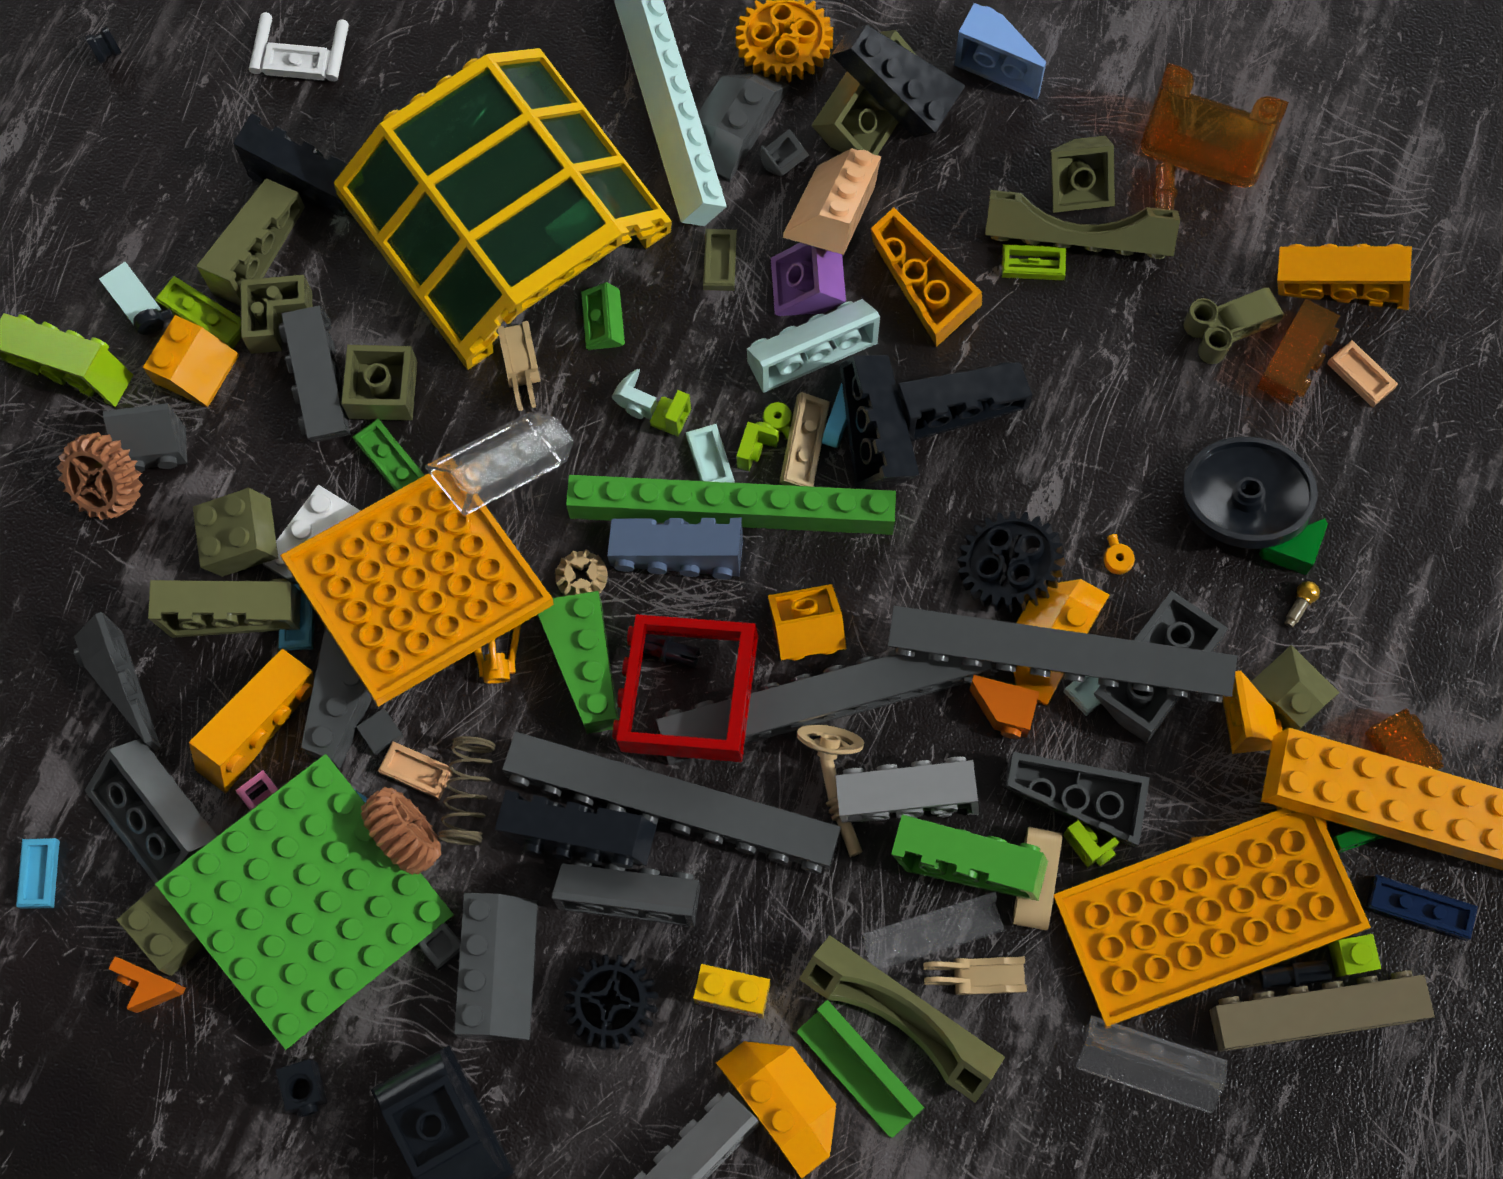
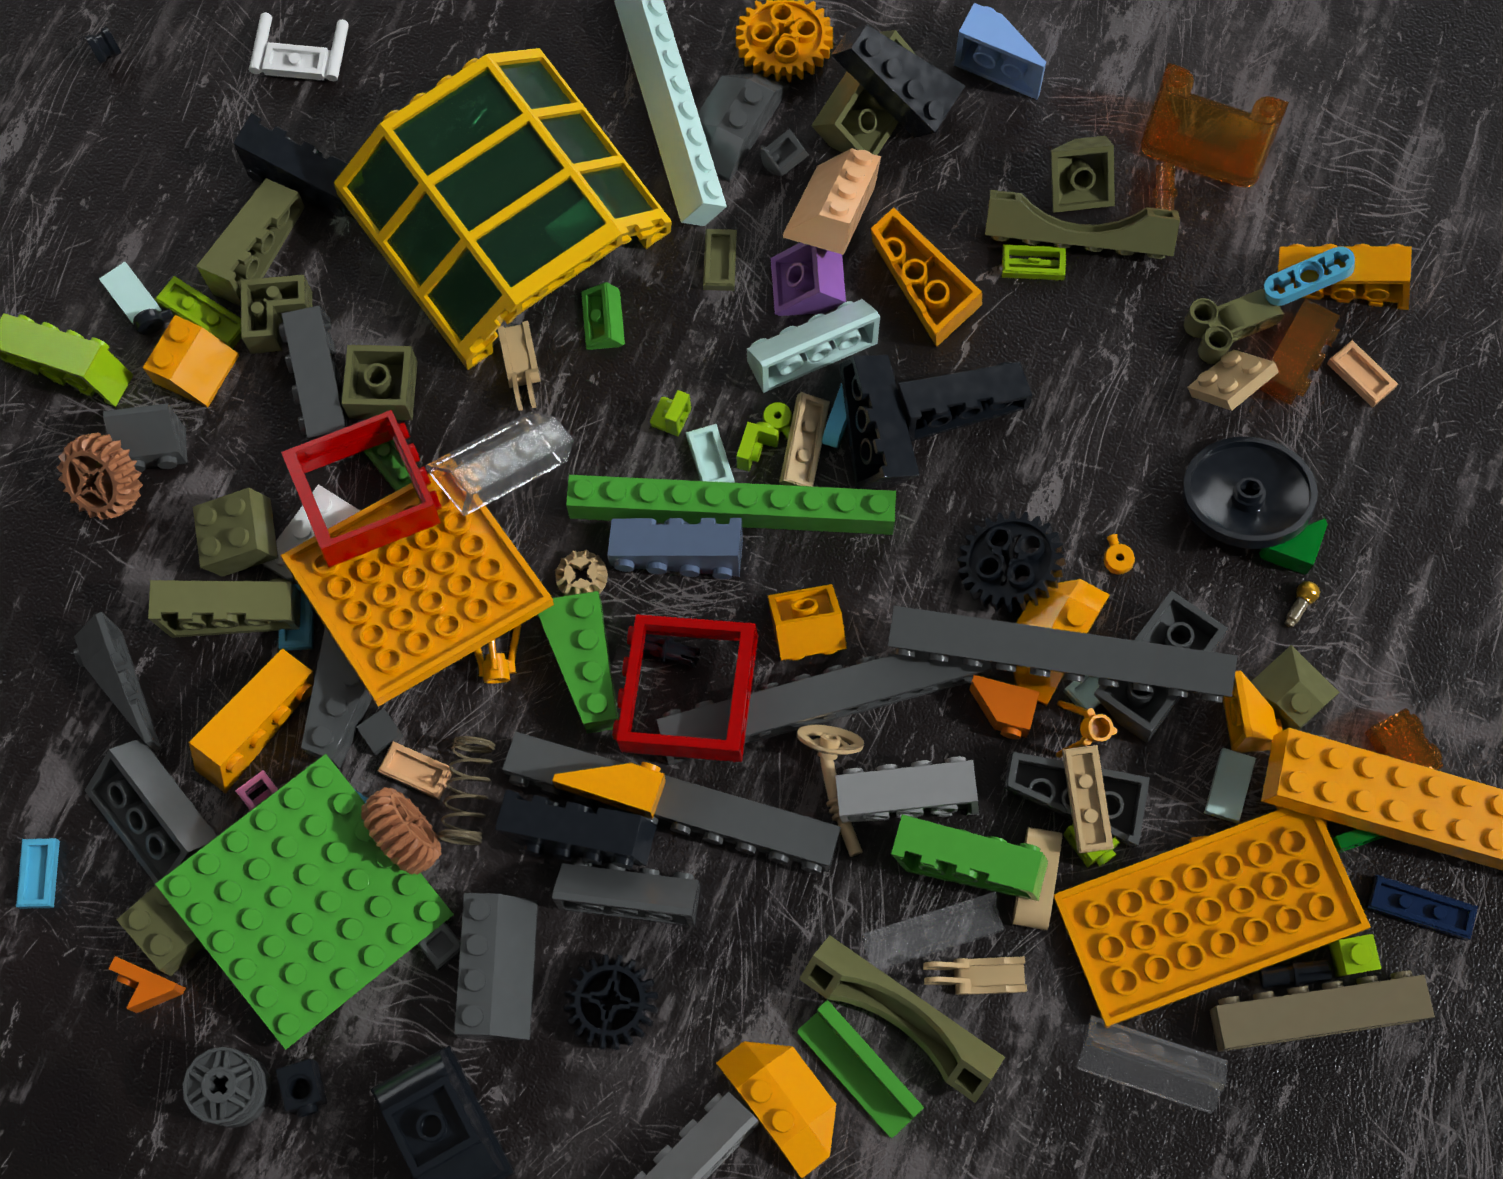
light aqua plate [612,369,657,419] -> none
yellow brick [693,964,770,1019] -> none
none -> dark grey wheel [183,1047,272,1128]
none -> red window [281,410,442,568]
none -> light orange slope [552,762,666,820]
none -> light orange plant [1056,700,1117,758]
none -> tan tile [1062,745,1114,854]
none -> tan plate [1187,349,1279,411]
none -> light aqua tile [1204,748,1256,823]
none -> medium azure beam [1264,247,1355,306]

